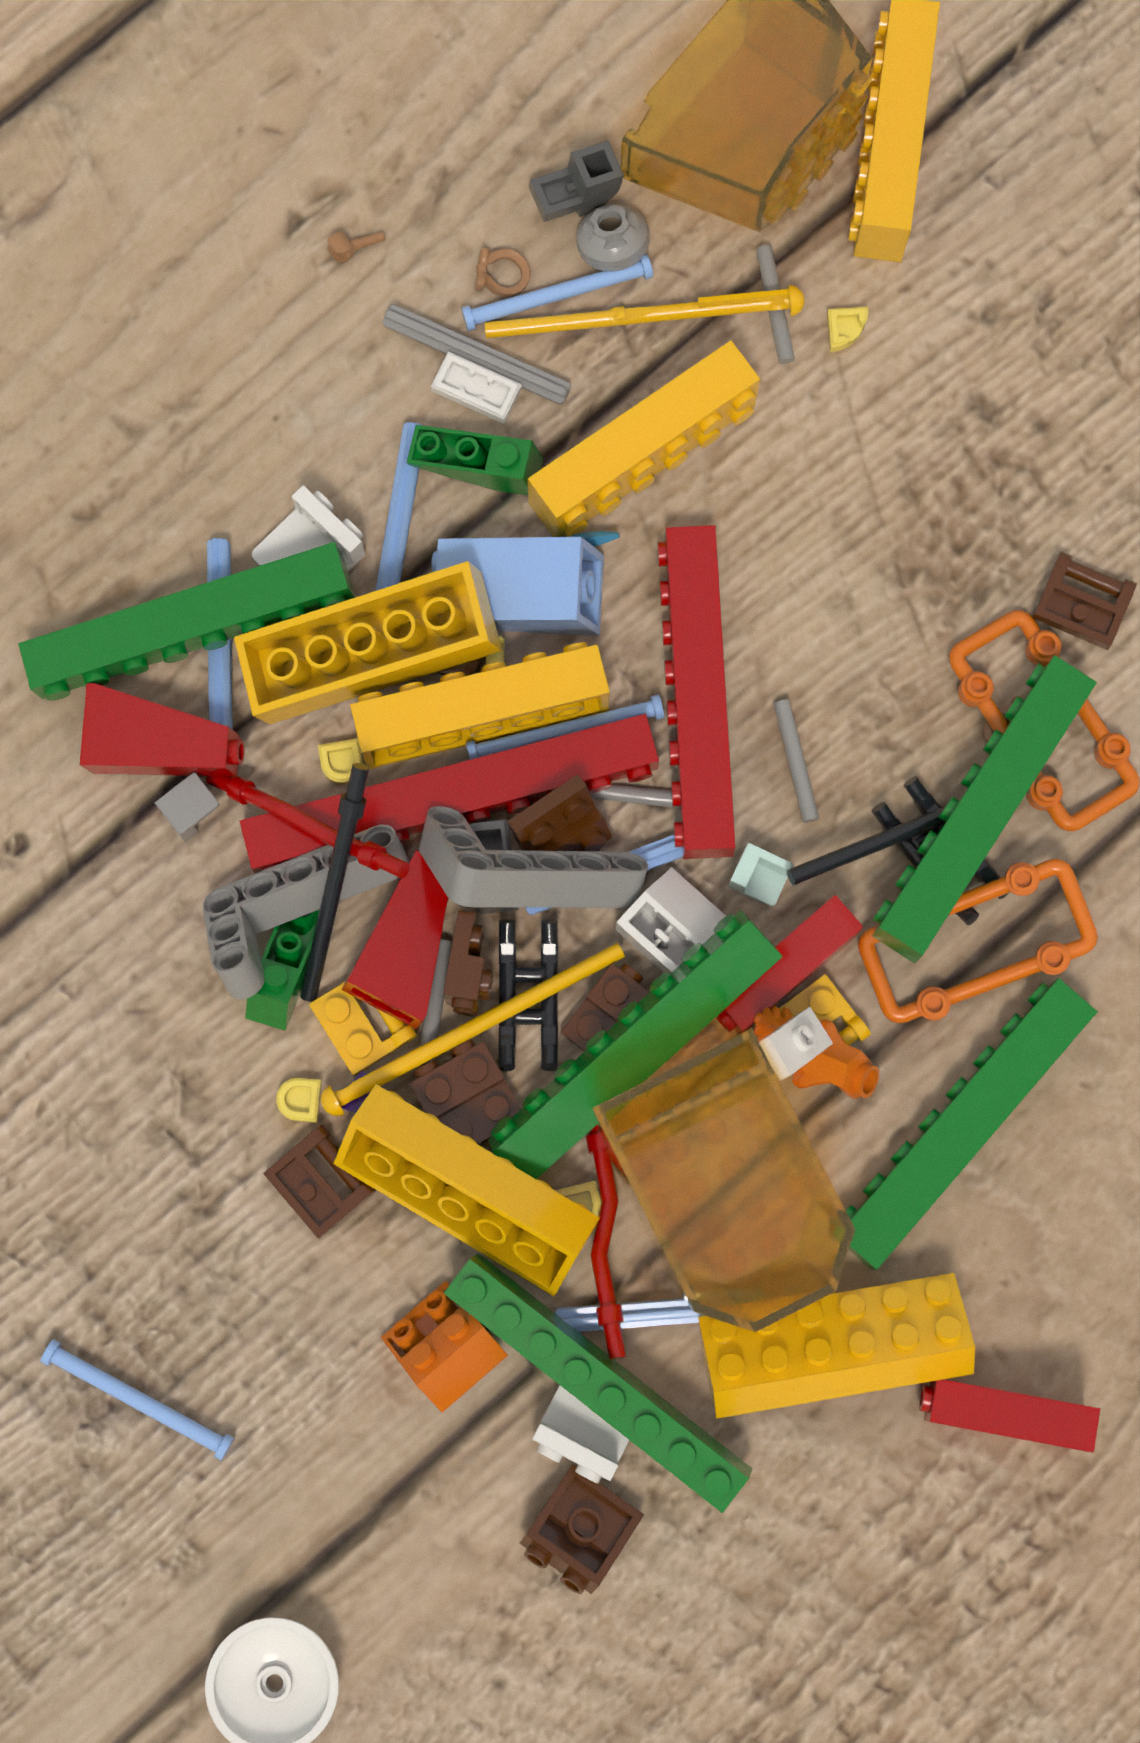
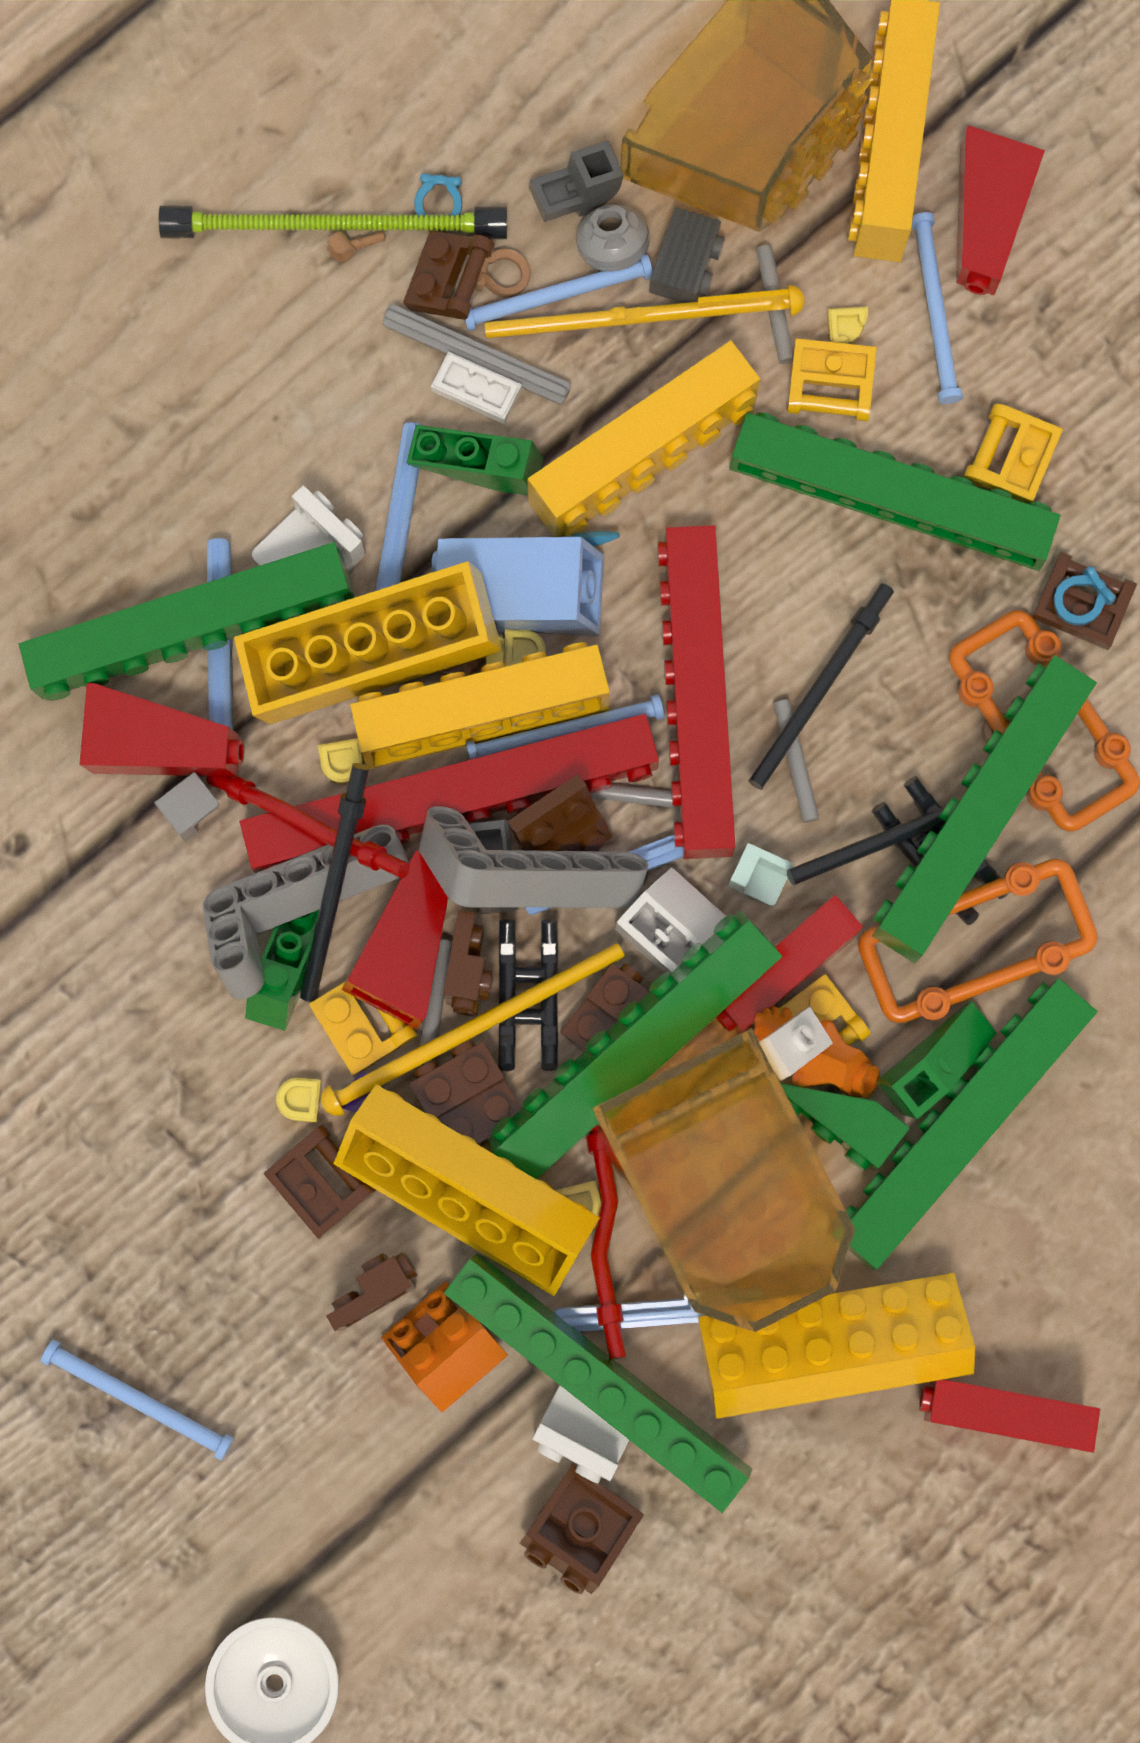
none -> lime hose [159,205,507,239]
none -> reddish brown plate [326,1252,418,1331]
none -> reddish brown plate [403,231,495,320]
none -> dark azure piece [414,174,462,217]
none -> light yellow tile [504,629,546,666]
none -> dark grey brick [649,207,725,303]
none -> green brick [729,412,1061,571]
none -> black bar [748,583,894,790]
none -> green slope [774,1083,910,1171]
none -> yellow plate [787,338,877,422]
none -> green slope [876,1001,997,1119]
none -> light blue bar [911,212,963,404]
none -> red slope [956,125,1045,295]
none -> yellow plate [963,404,1063,504]
none -> dark azure piece [1053,566,1115,626]

